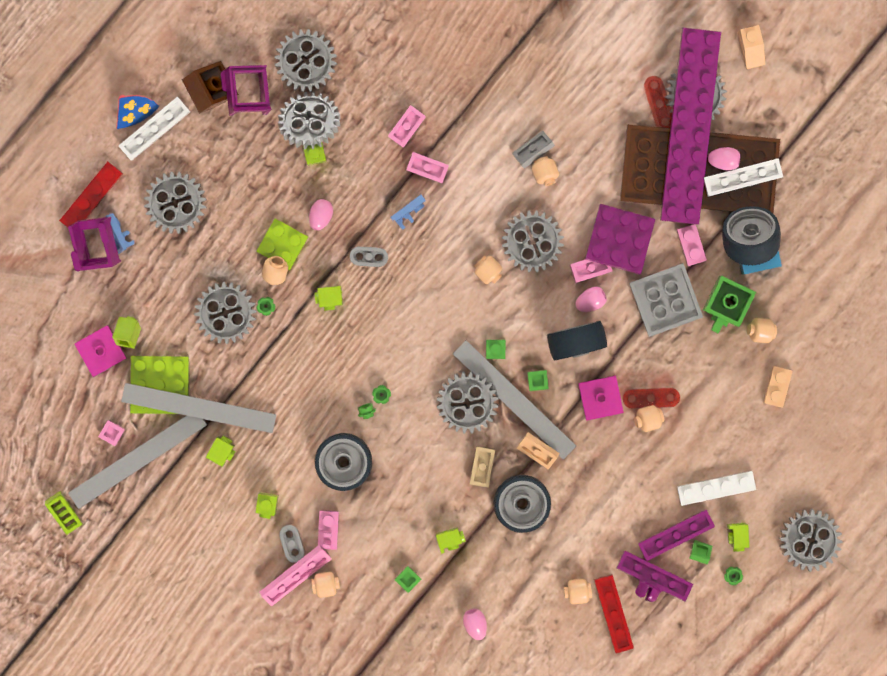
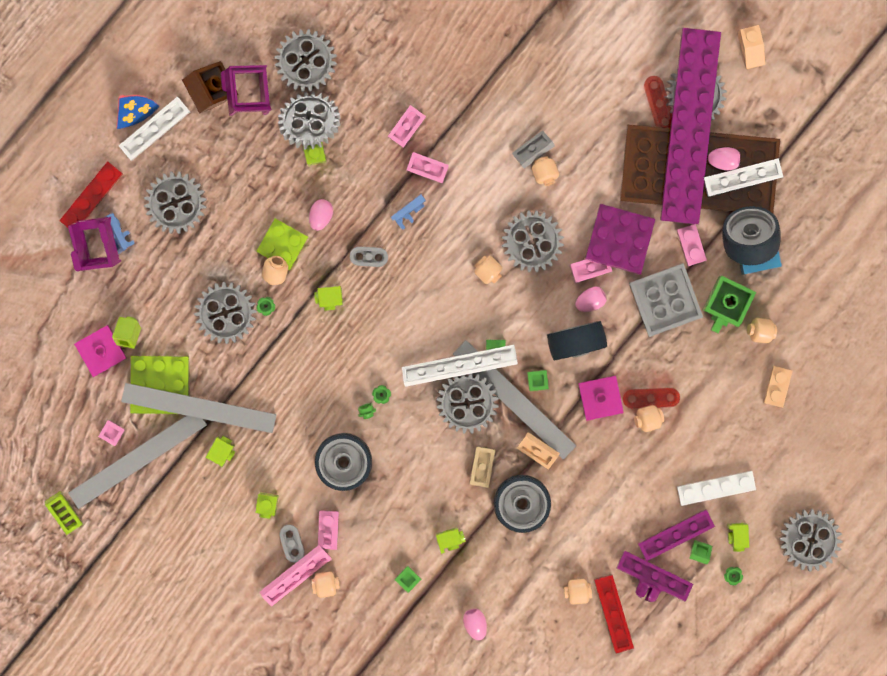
none -> white tile [402,345,518,387]

